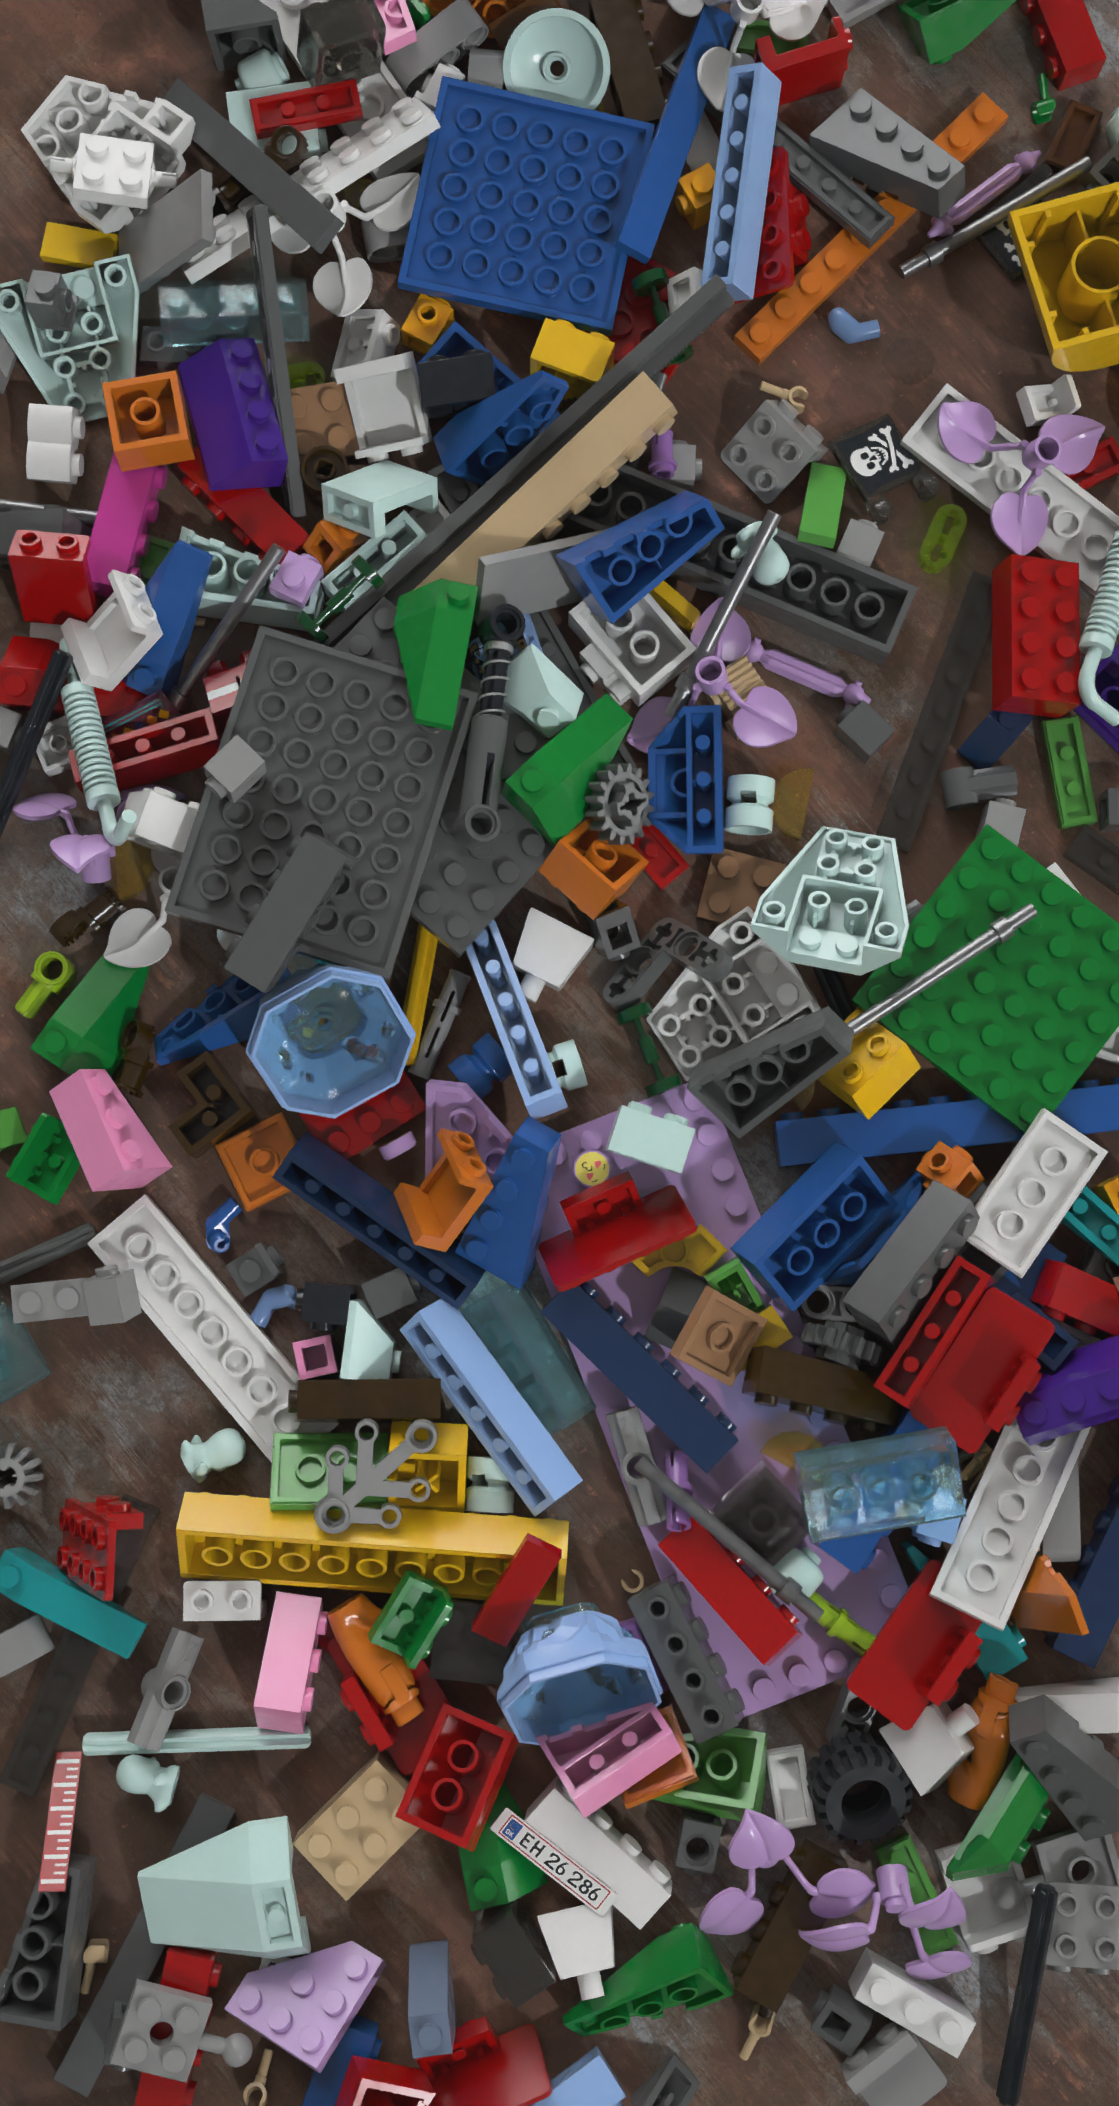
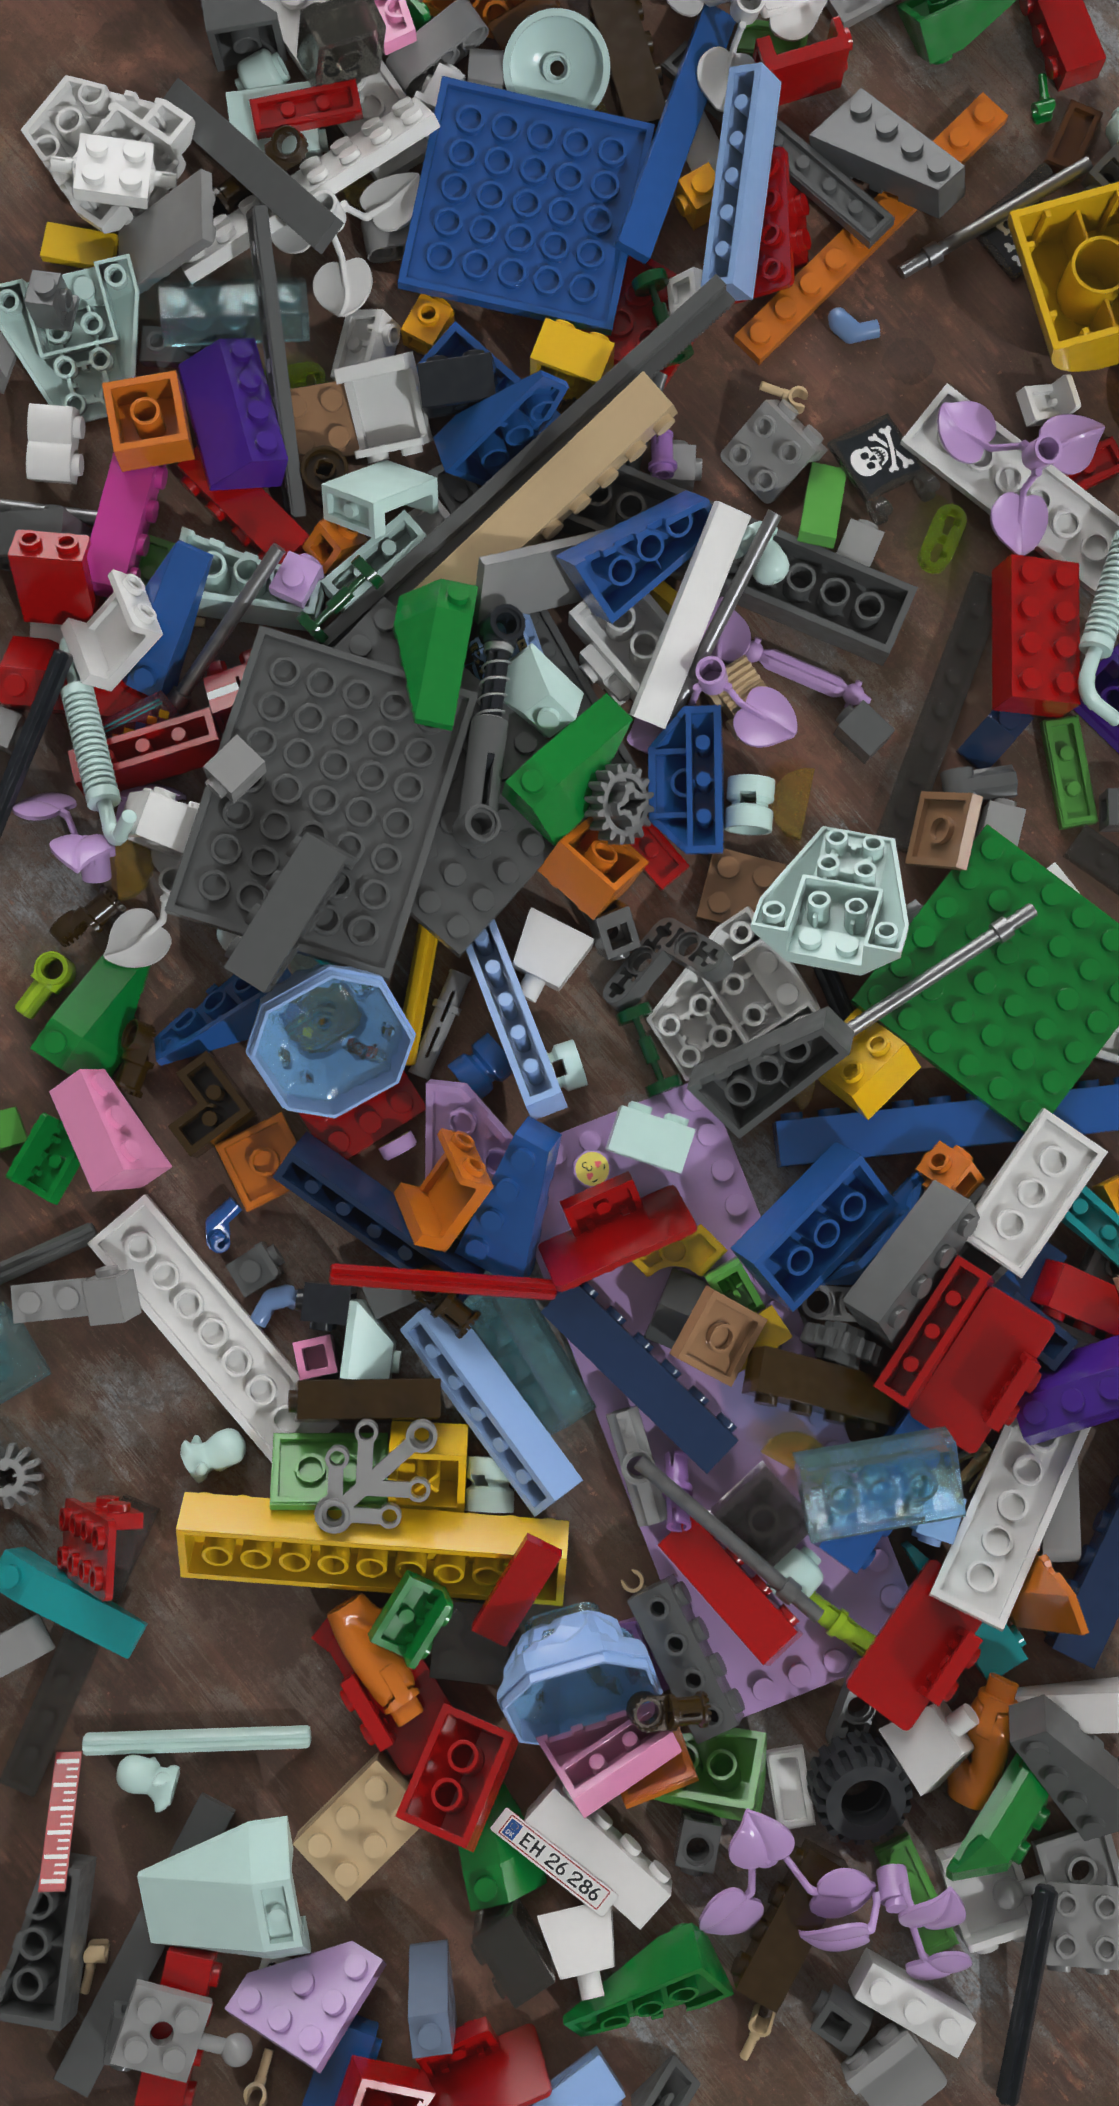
white piece [36,716,74,777] -> none
light grey piece [127,1627,204,1752] -> none
white bracket [183,1580,267,1621] -> none
bright pink wedge [253,1591,328,1734] -> none
lavender wheel [927,150,1041,238] -> none
none -> red axle [329,1263,557,1300]
none -> dark brown connector [411,1264,481,1339]
none -> dark brown connector [626,1691,712,1733]
none -> white tile [629,501,751,729]
none -> medium nougat plate [905,791,983,871]

